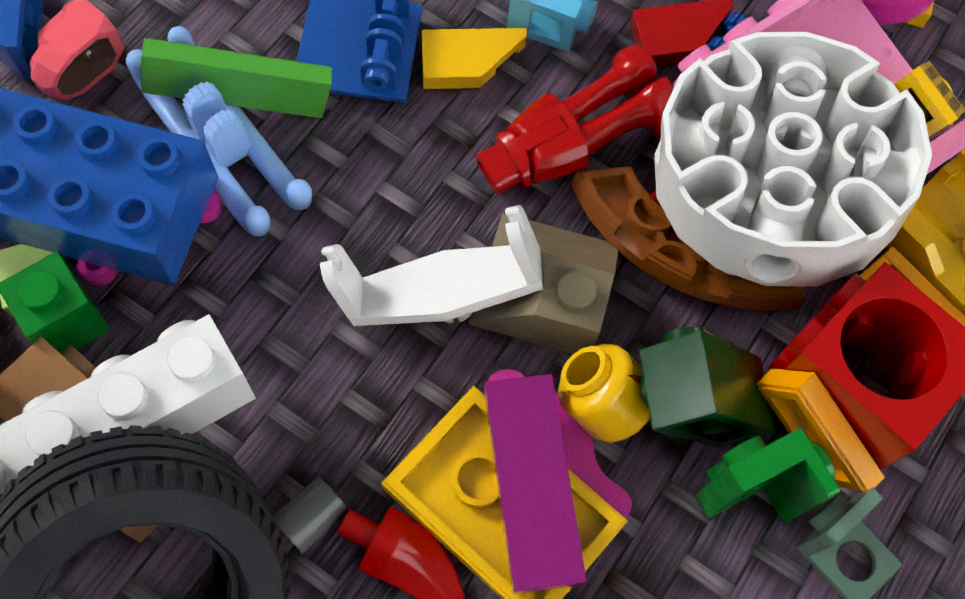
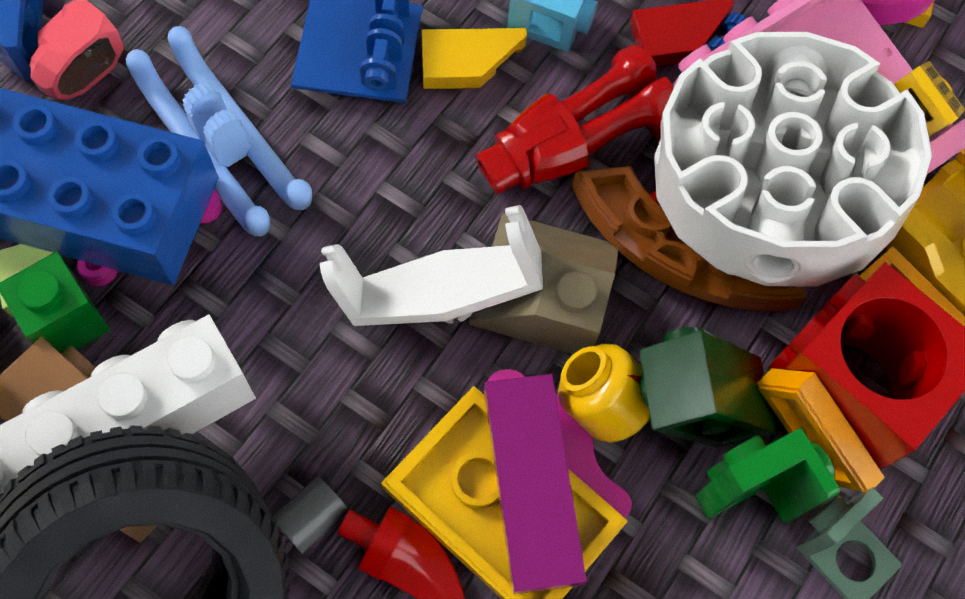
bright green tile [141,38,332,118] -> none

